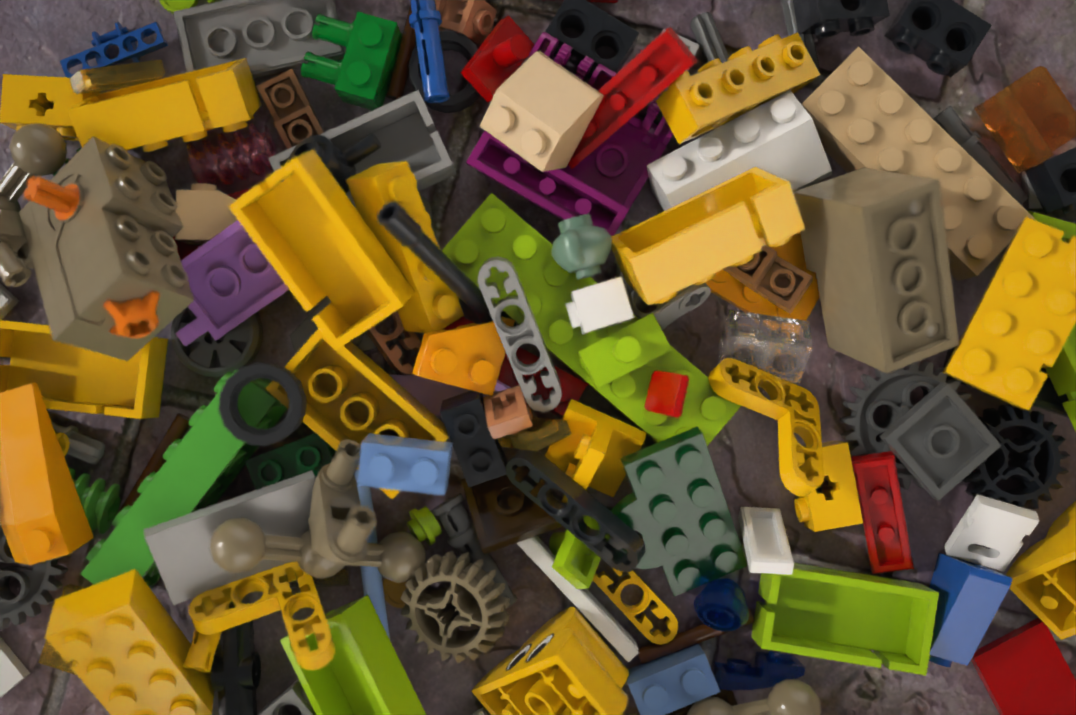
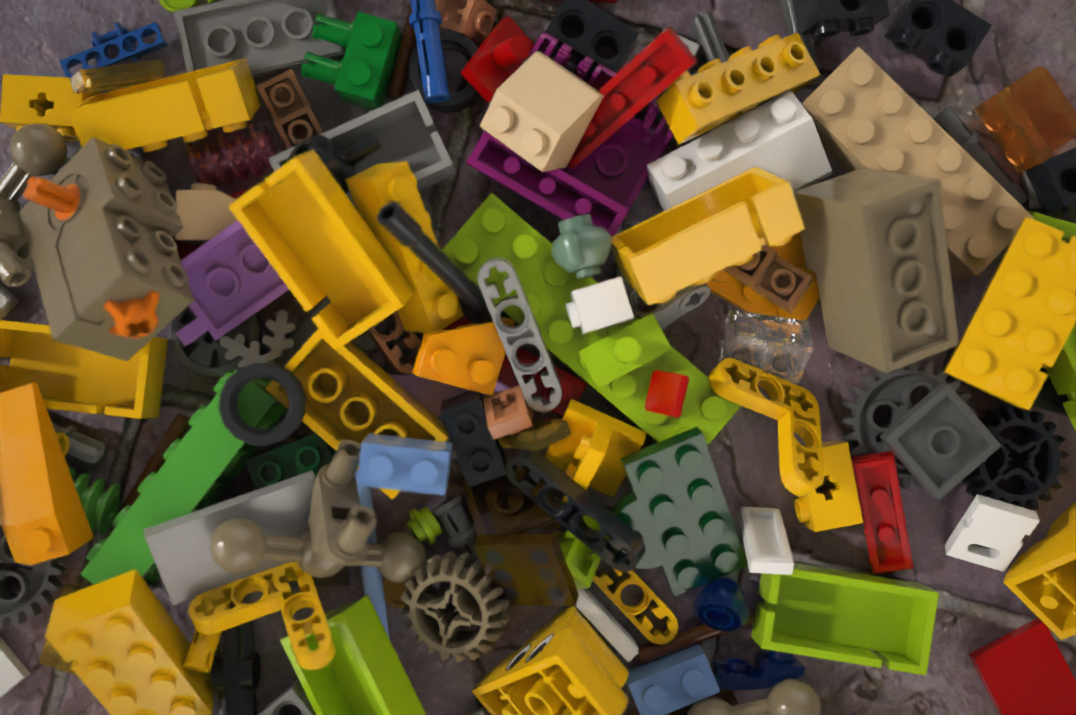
blue slope [929,553,1012,667] -> none
none -> light grey animal [219,310,295,368]
none -> dark brown tile [473,533,579,606]

